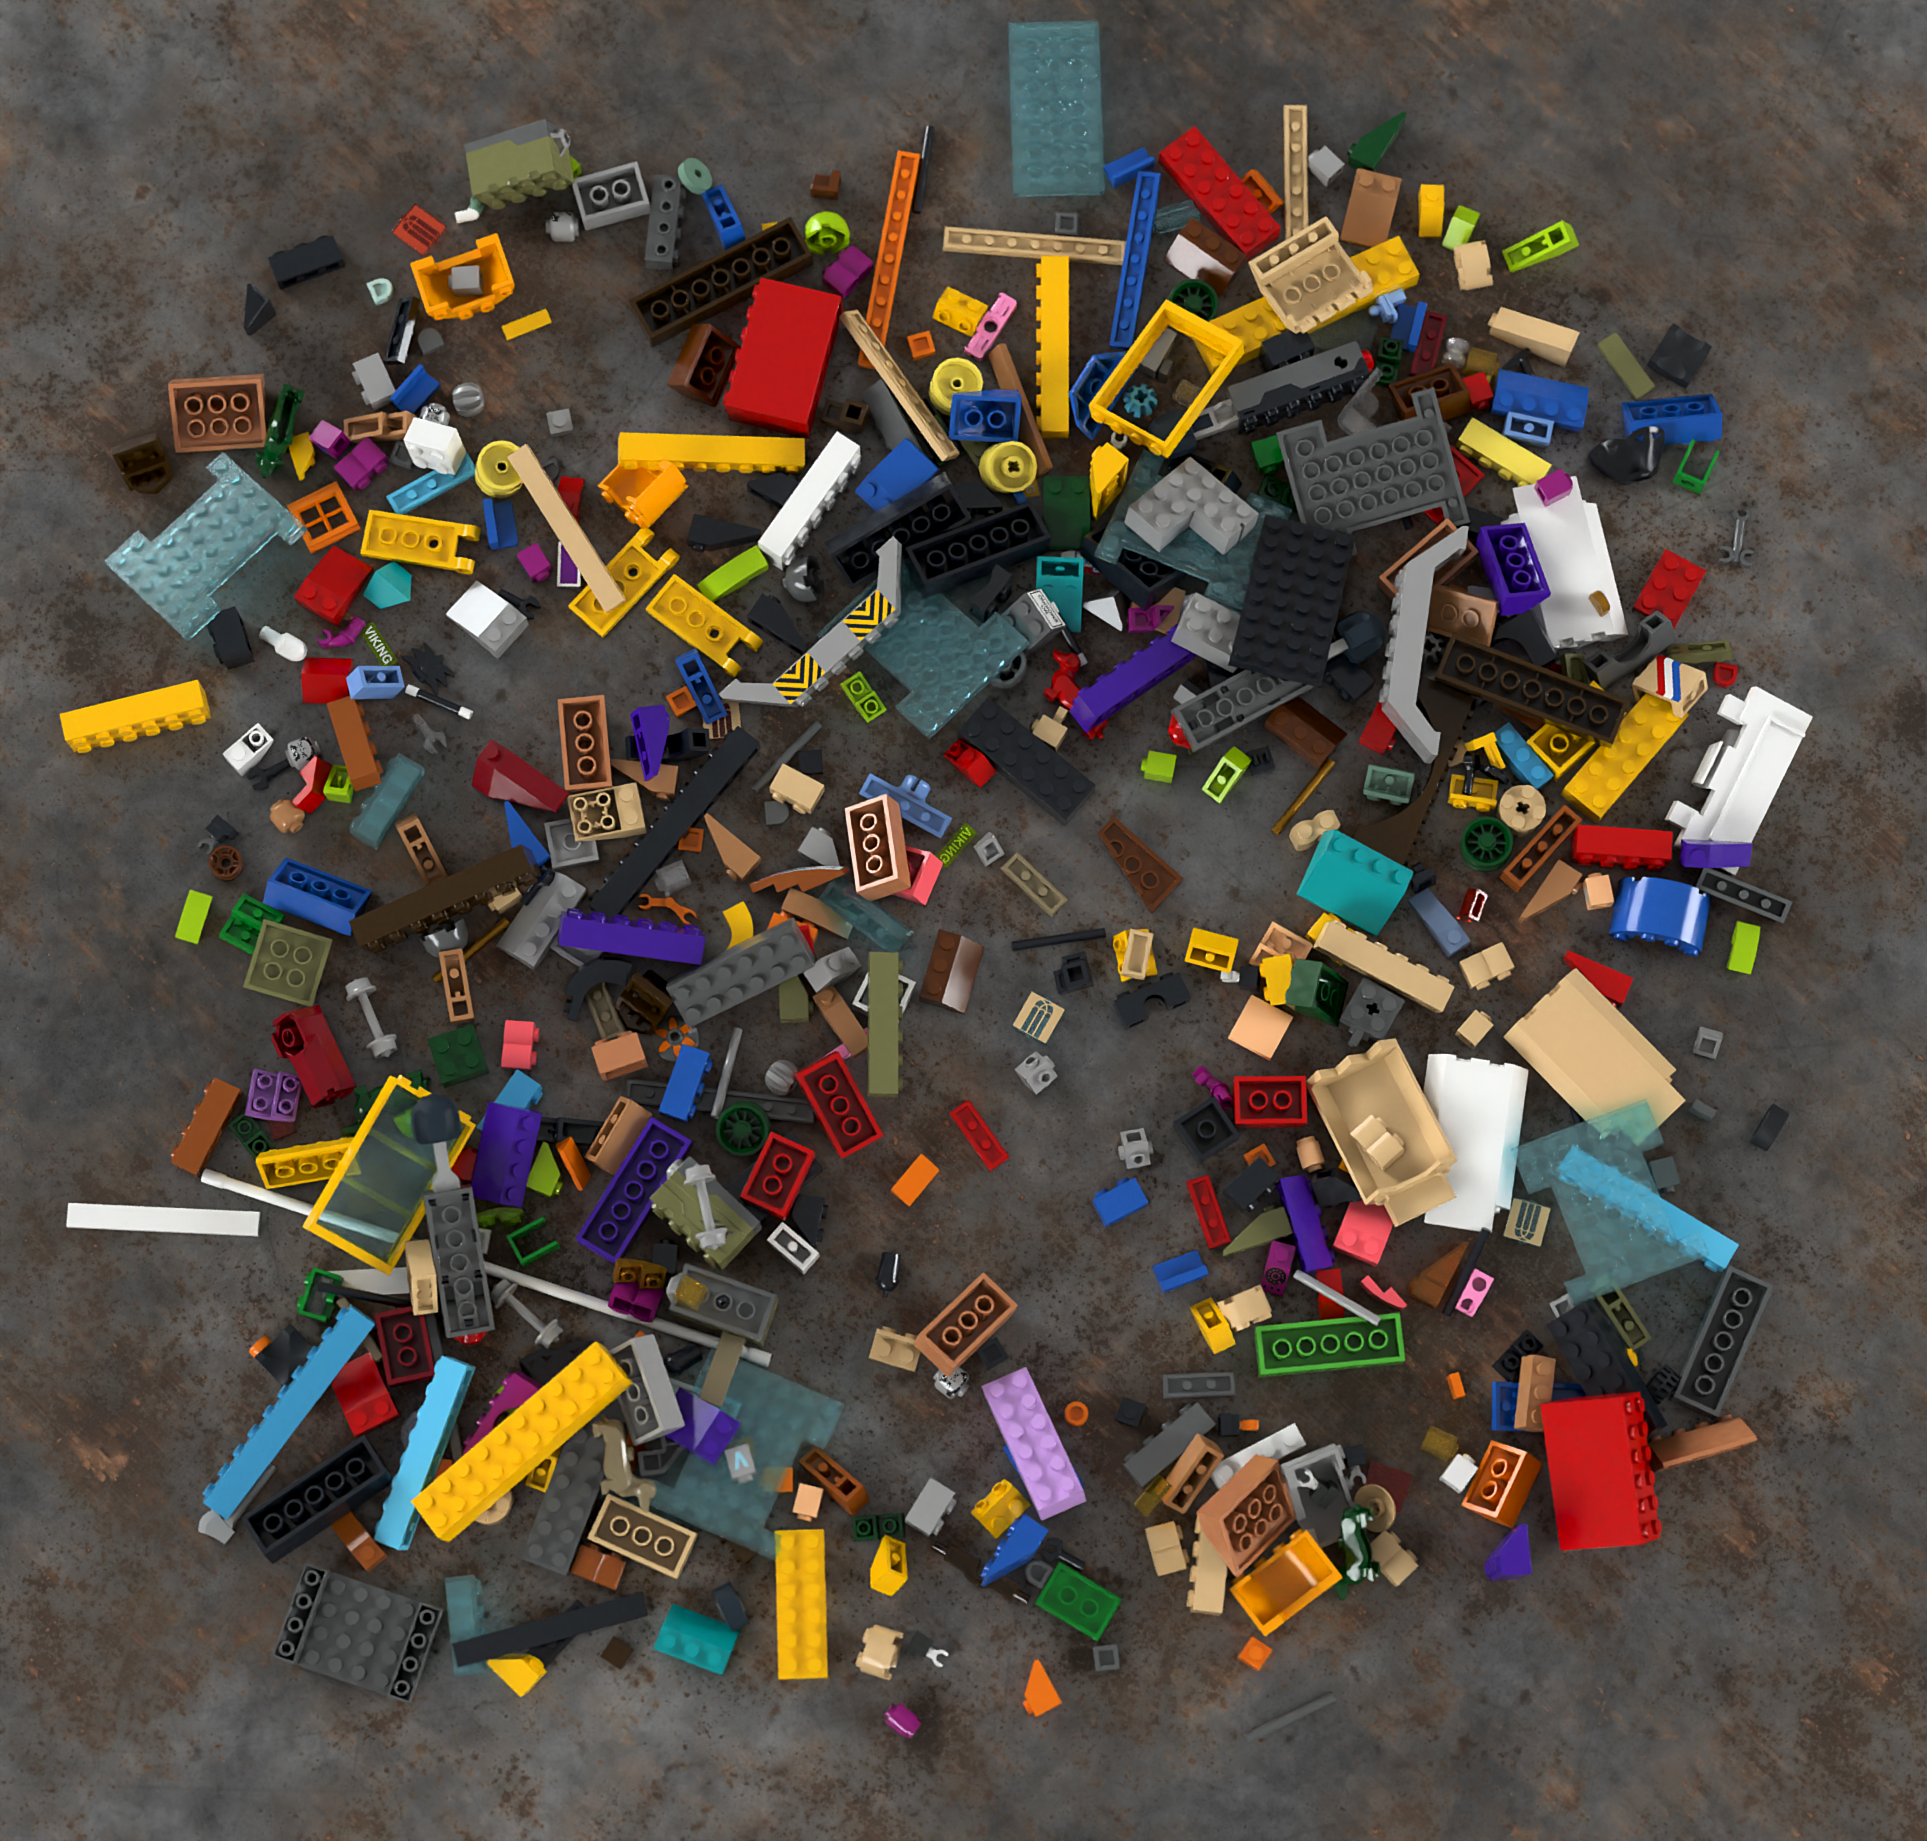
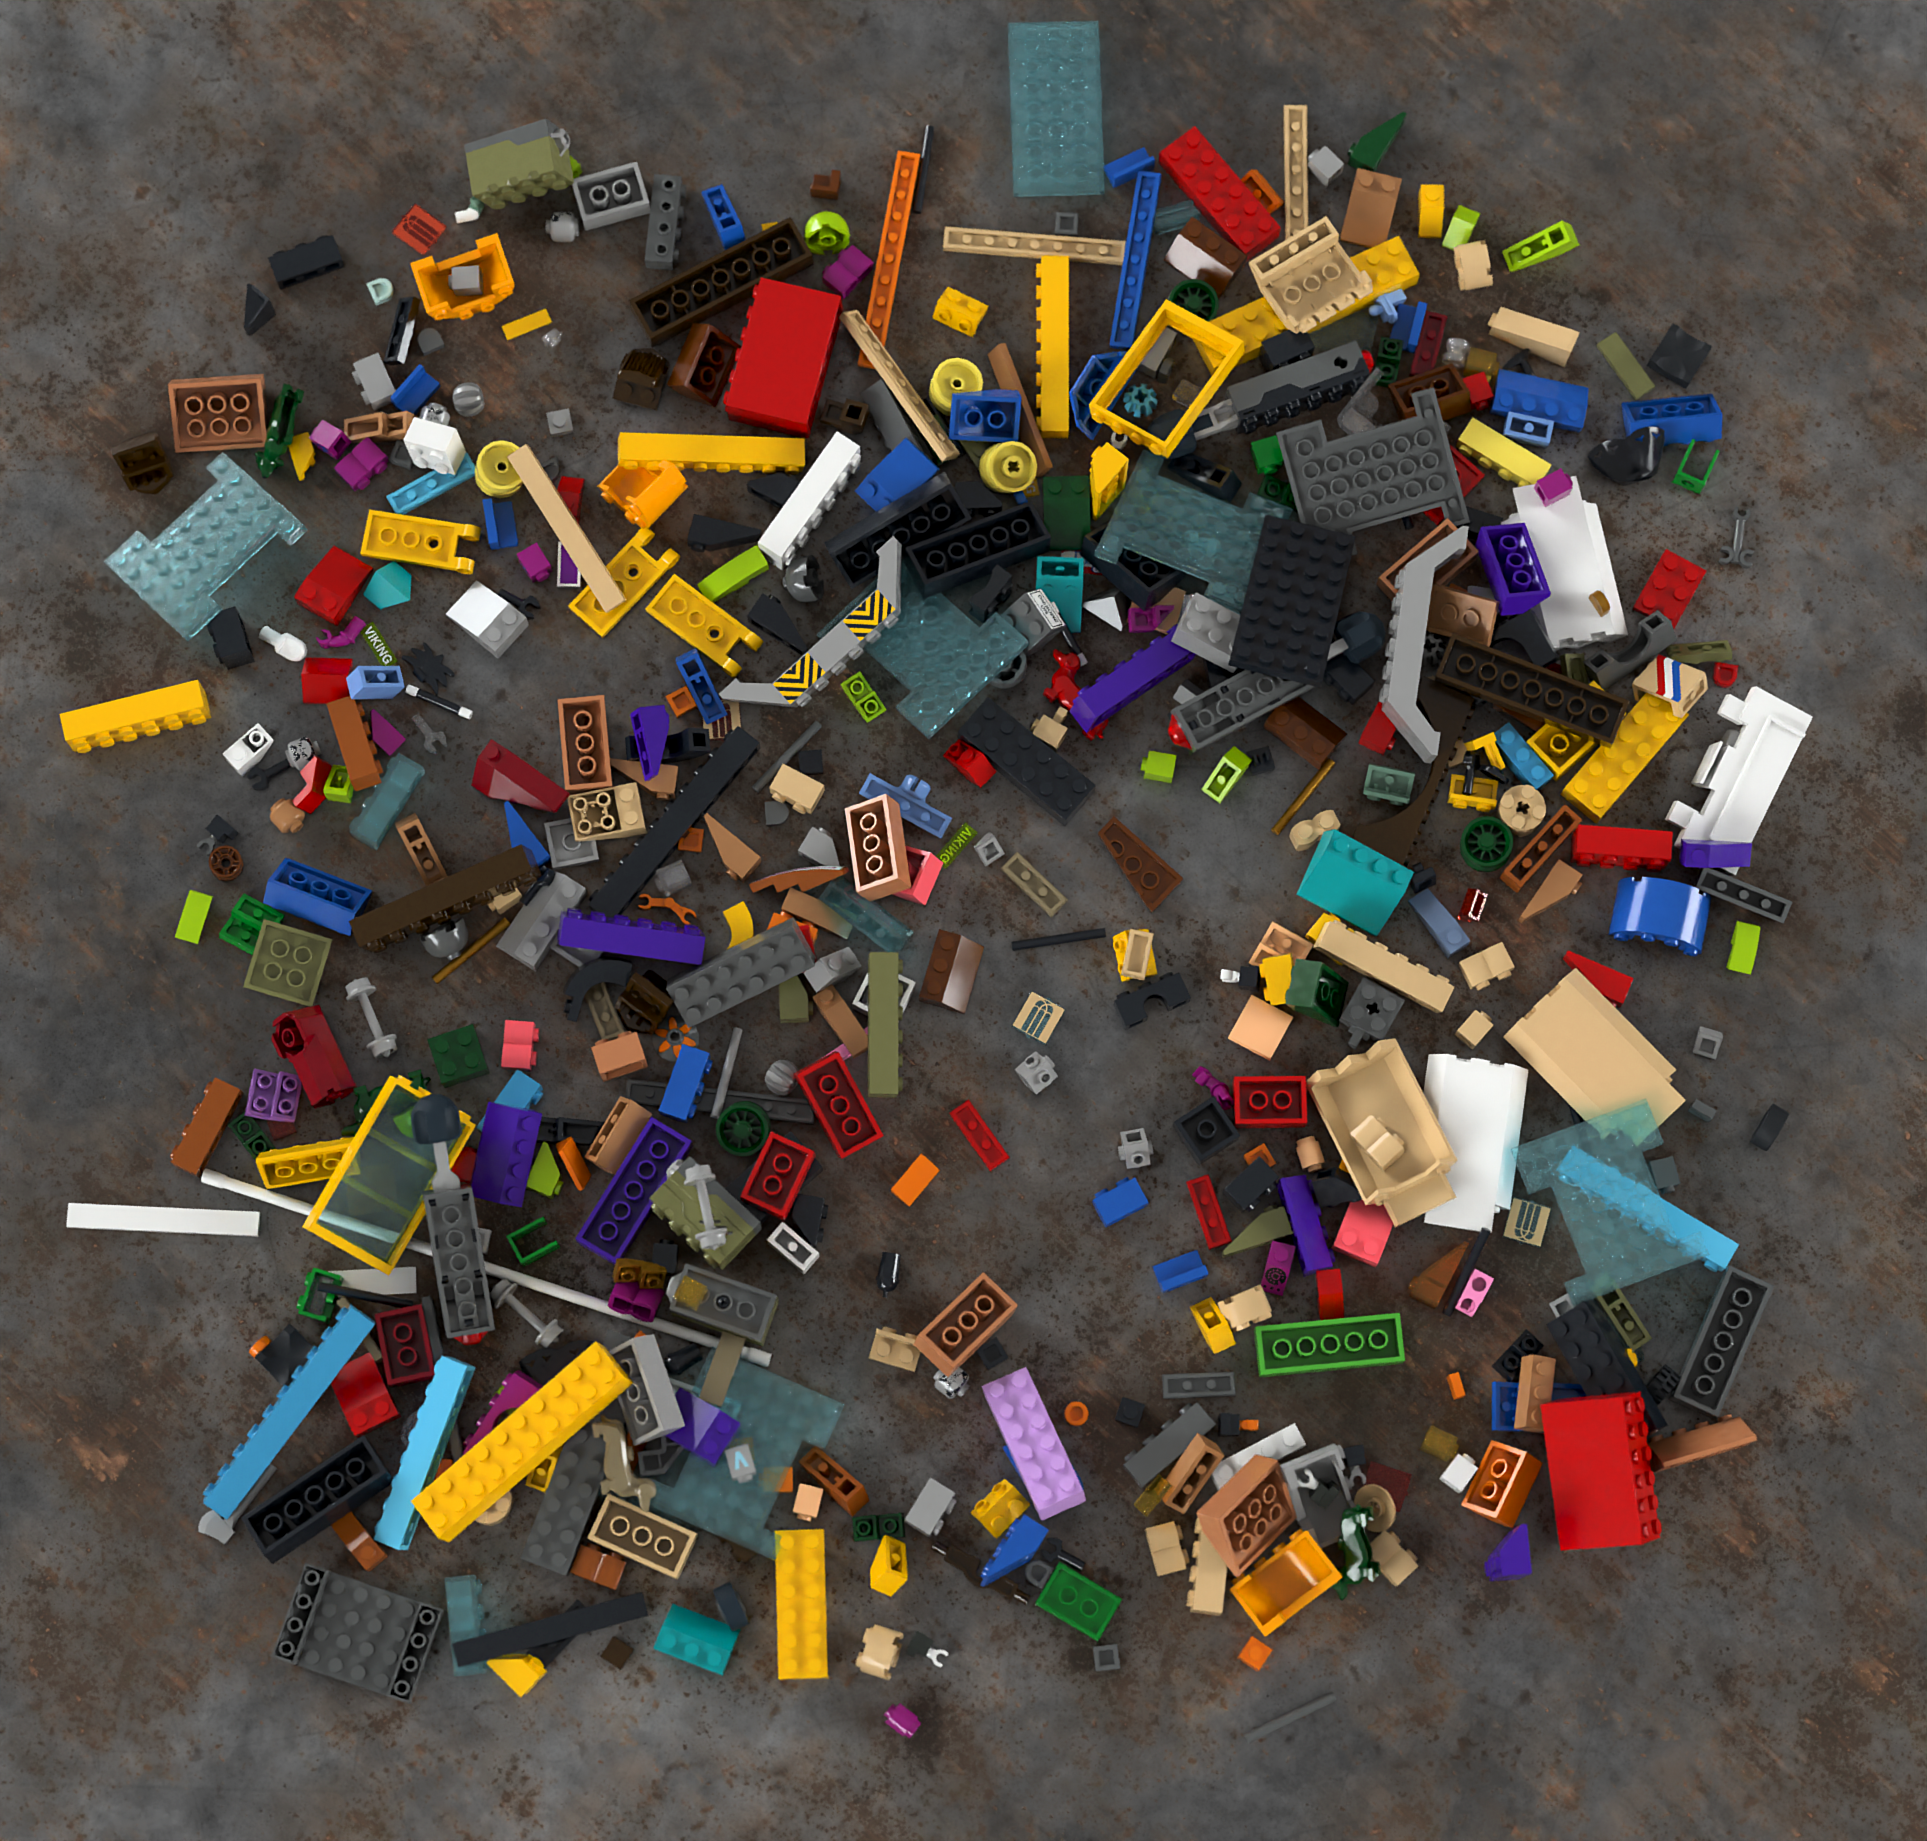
orange piece [286,481,361,554] -> none
tan window [405,1239,438,1315] -> none
medium nougat slope [439,948,475,1026] -> none
clear neon green slope [476,1207,526,1228] -> none
sand green piece [678,158,712,194] -> none
orange tile [907,331,936,360] -> none
bright pink piece [965,293,1017,362] -> none
orange slope [1022,1659,1062,1717] -> none
black brick [1053,951,1094,995] -> none
light grey piece [1124,457,1259,555] -> none
yellow brick [1185,927,1239,973] -> none
light grey bar [1293,1269,1381,1326] -> none
coral slope [1359,1275,1407,1311] -> none
light nougat brick [1582,873,1614,911] -> none
none -> magenta slope [370,709,406,756]
none -> clear plate [541,328,563,348]
none -> dark brown piece [612,348,670,410]

